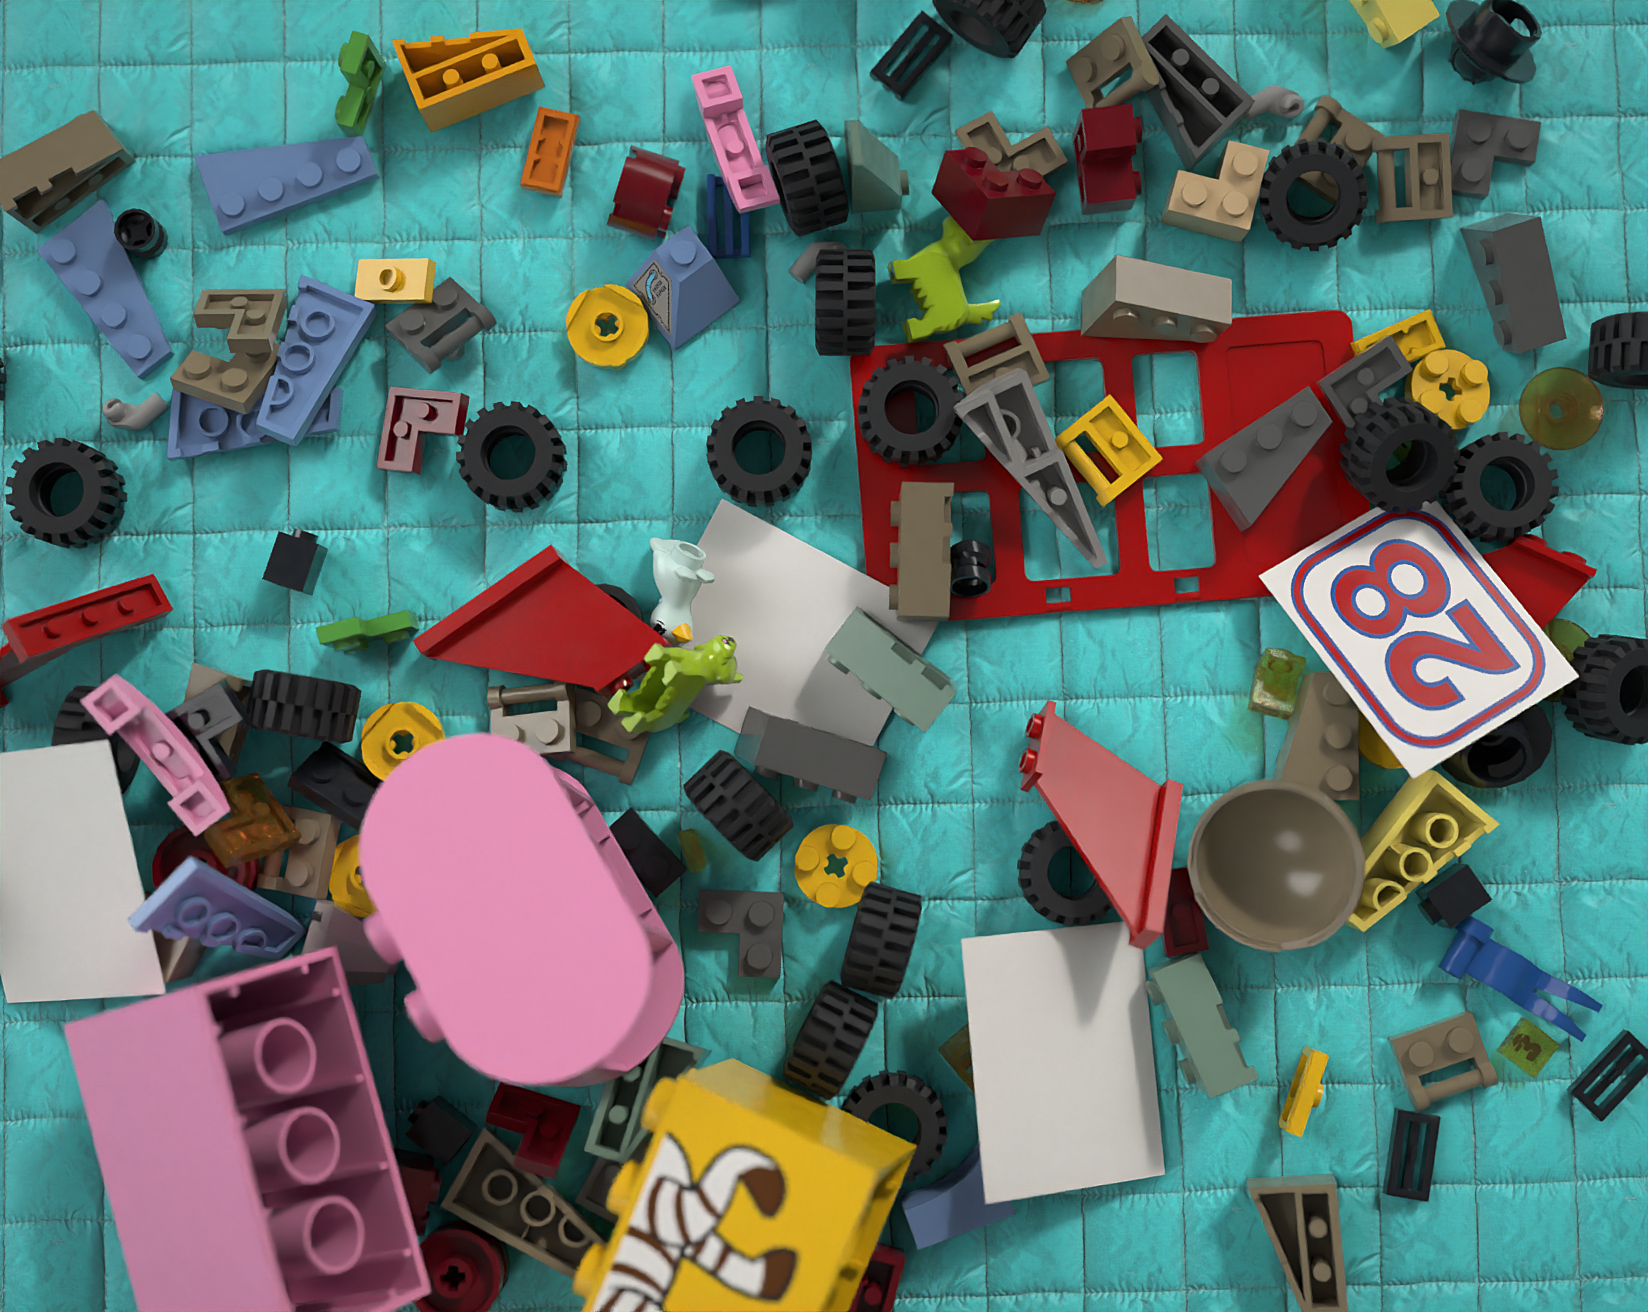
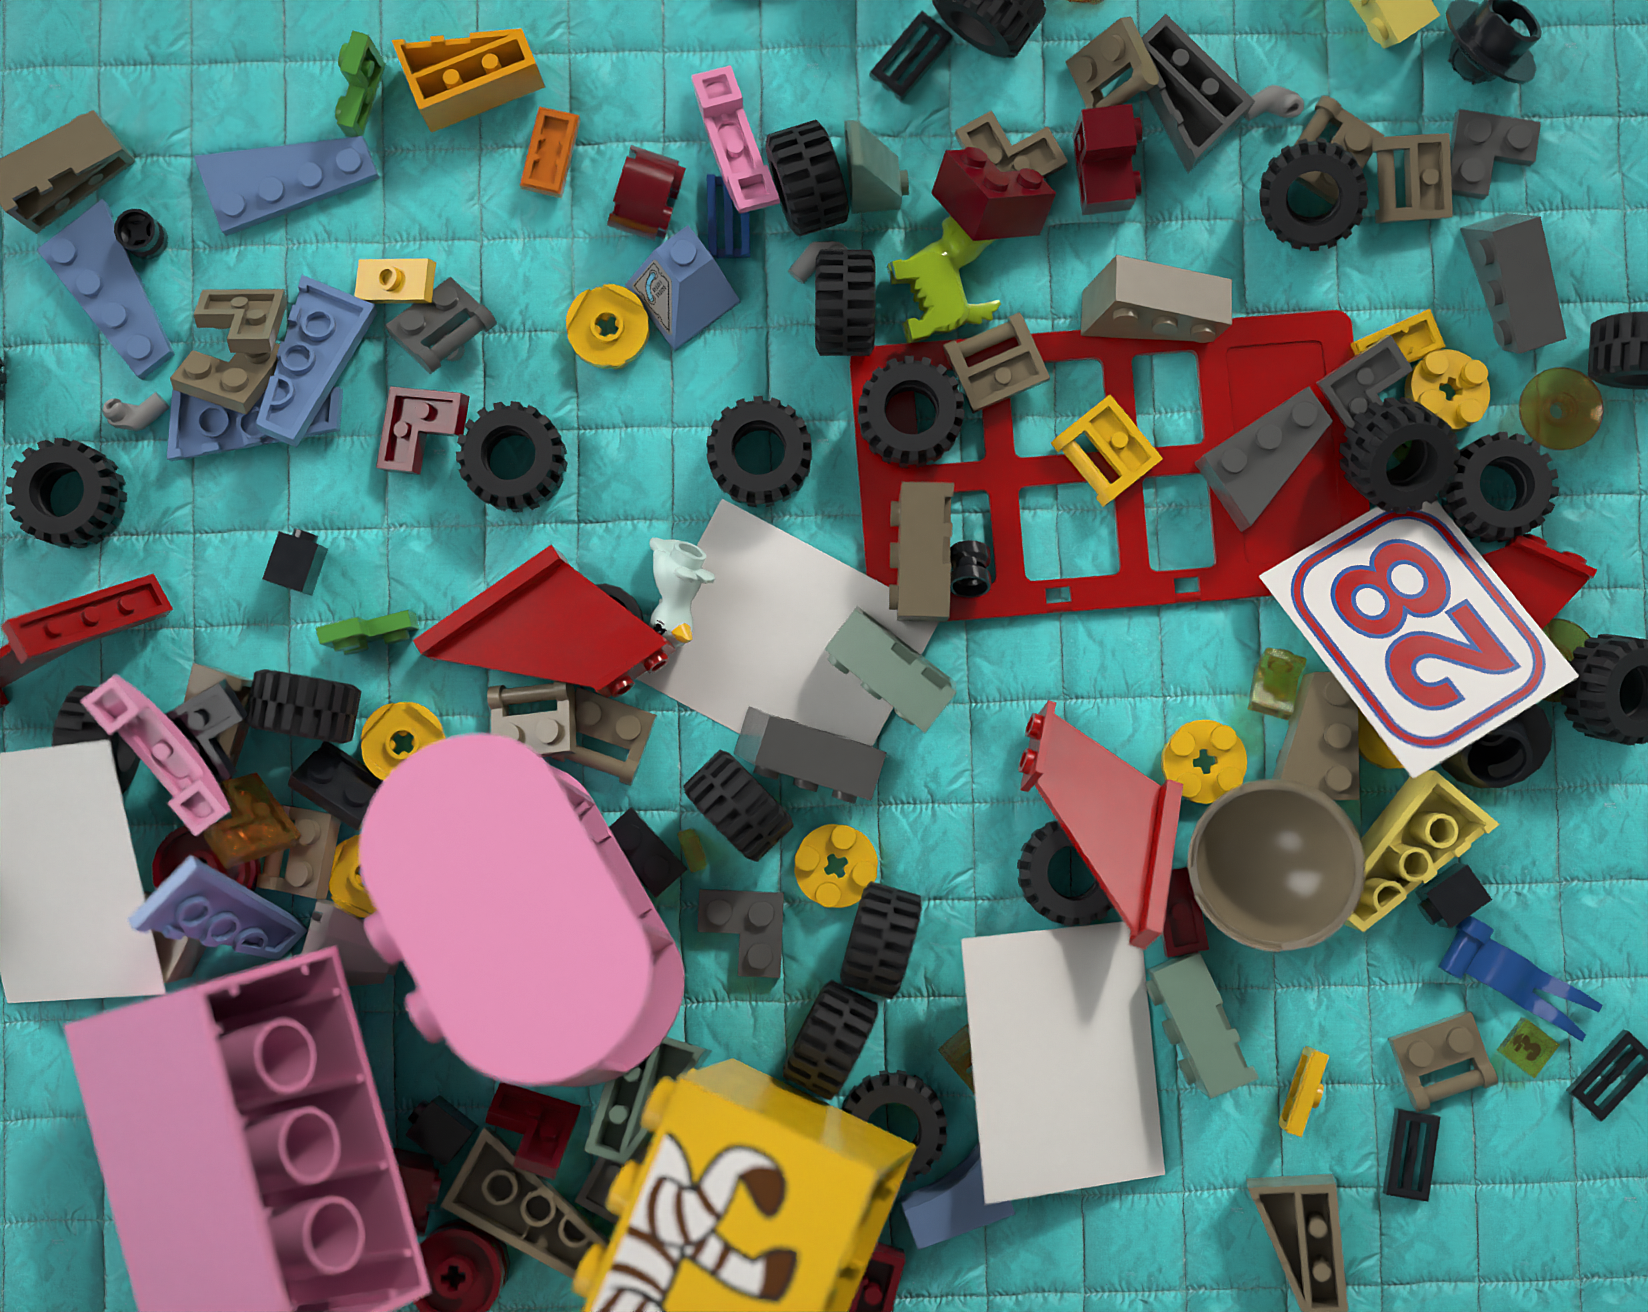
lime animal [608,635,744,733] -> none
light grey wedge [953,368,1108,569] -> none
tan brick [1161,140,1269,243] -> none
none -> yellow plate [1161,720,1247,804]

